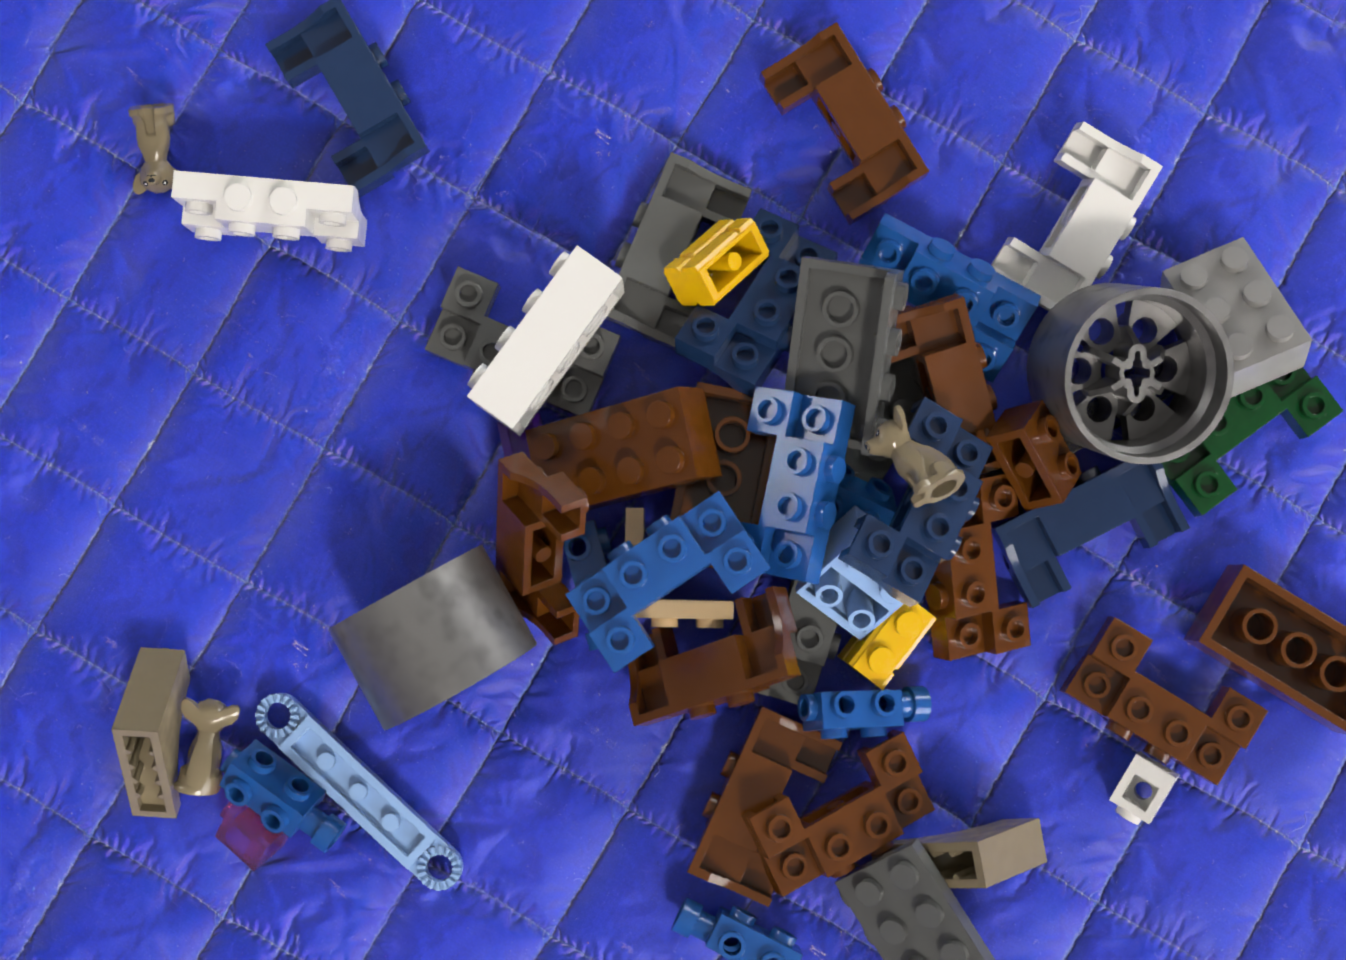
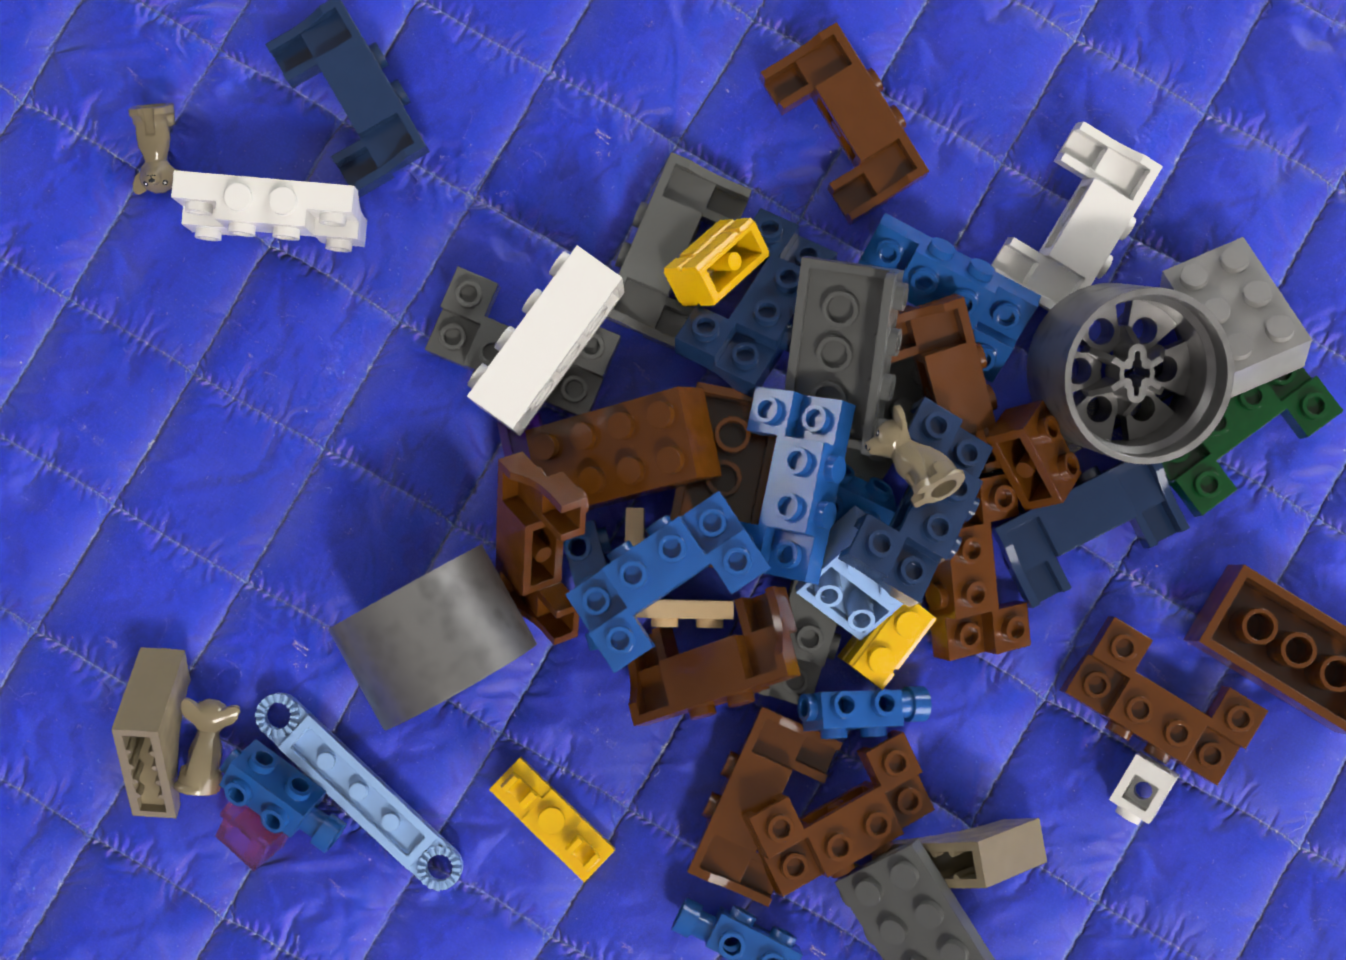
none -> yellow plate [489,756,615,882]

